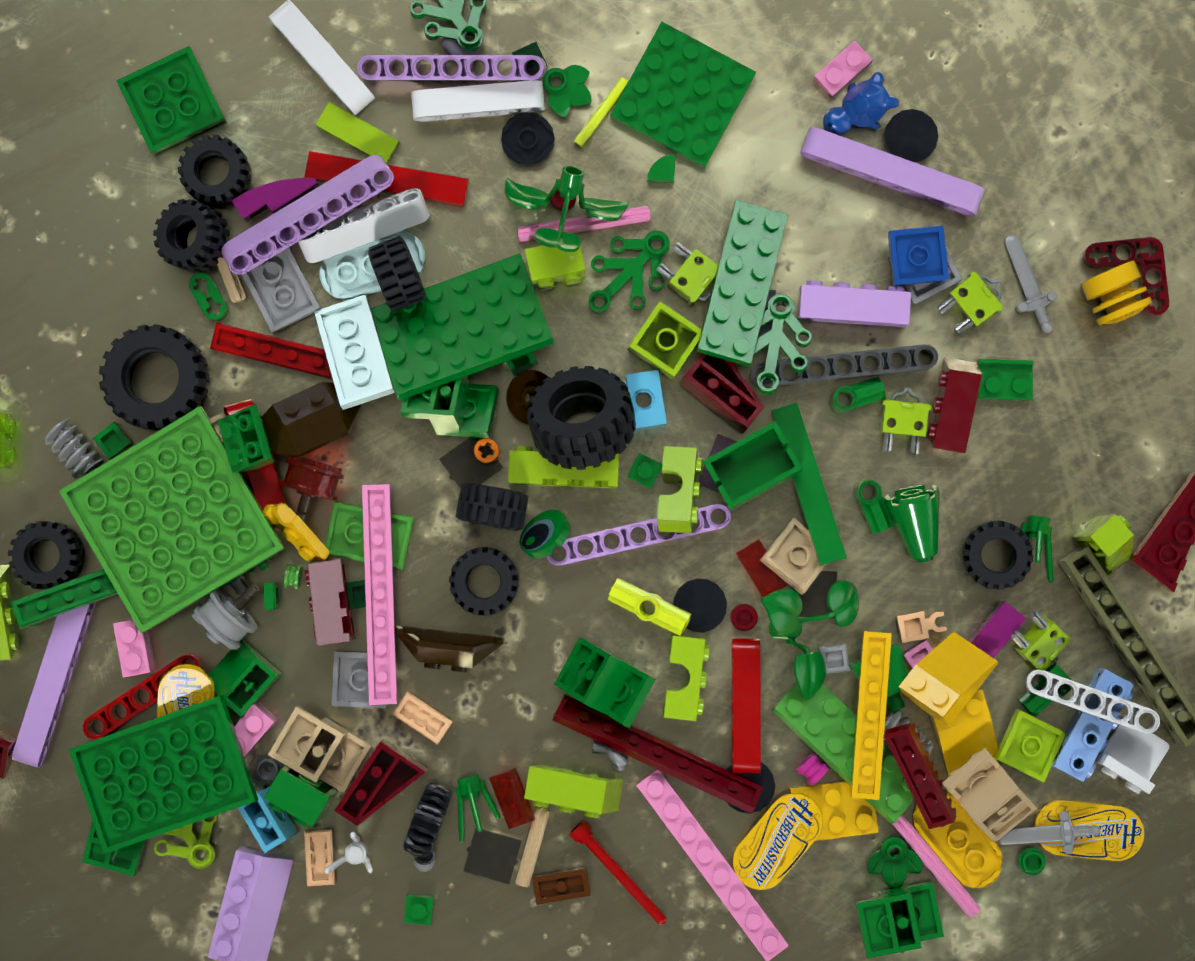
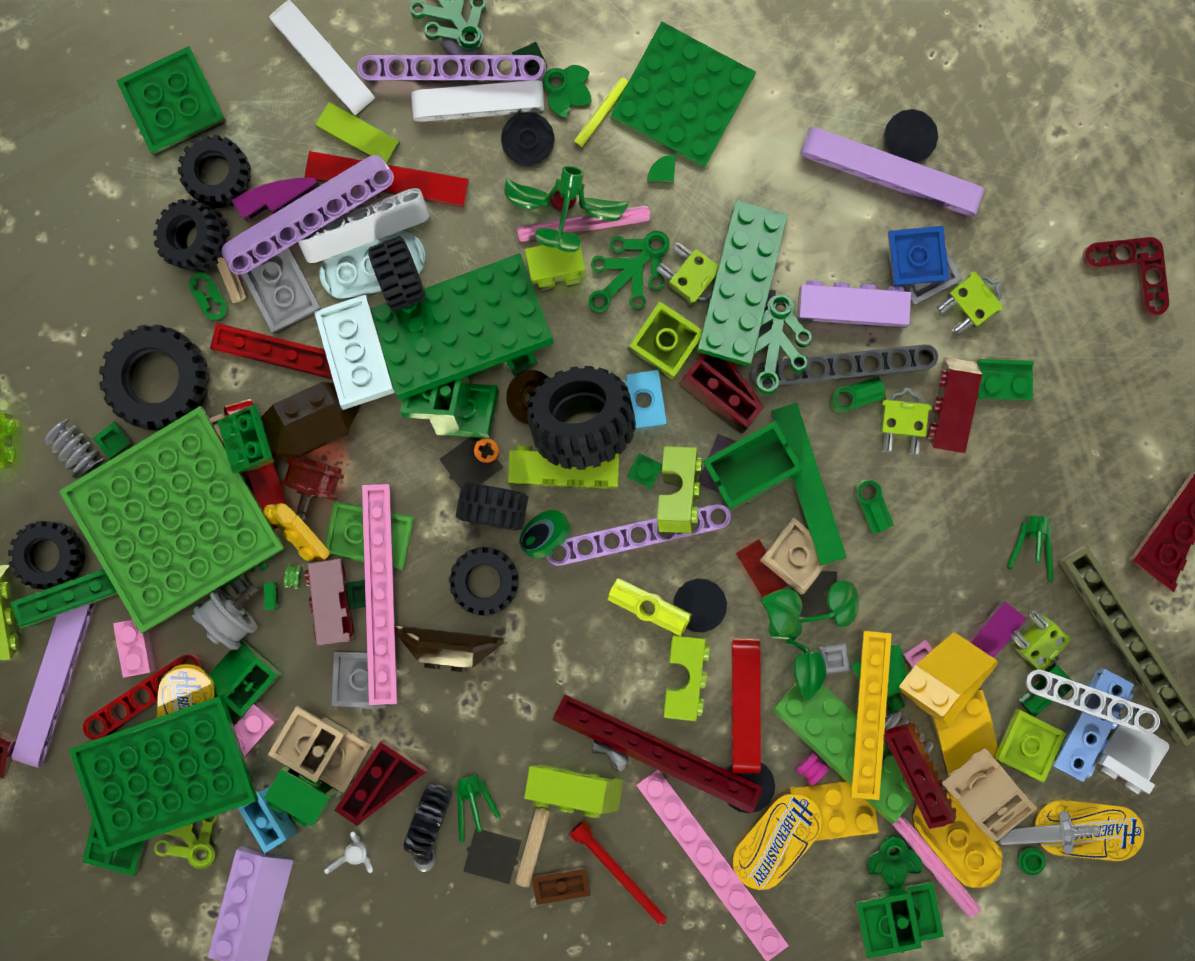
flat silver plate [254,754,284,784] -> none
light nougat plate [304,829,336,886] -> none
light nougat plate [392,691,453,745] -> none
green plate [404,894,434,926] -> none
clear red plate [489,768,535,829] -> none
green bracket [554,637,656,728] -> none
dark red tile [730,604,758,631] -> none
bright pink plate [814,40,873,98] -> none
blue animal [823,72,899,136] -> none
green cone [885,485,940,563] -> none
light nougat plate [896,611,947,643] -> none
black tyre [963,520,1034,590] -> none
light grey sword [1005,235,1057,333] -> none
lime wedge [1072,514,1134,577] -> none
yellow wheel [1081,260,1153,326] -> none

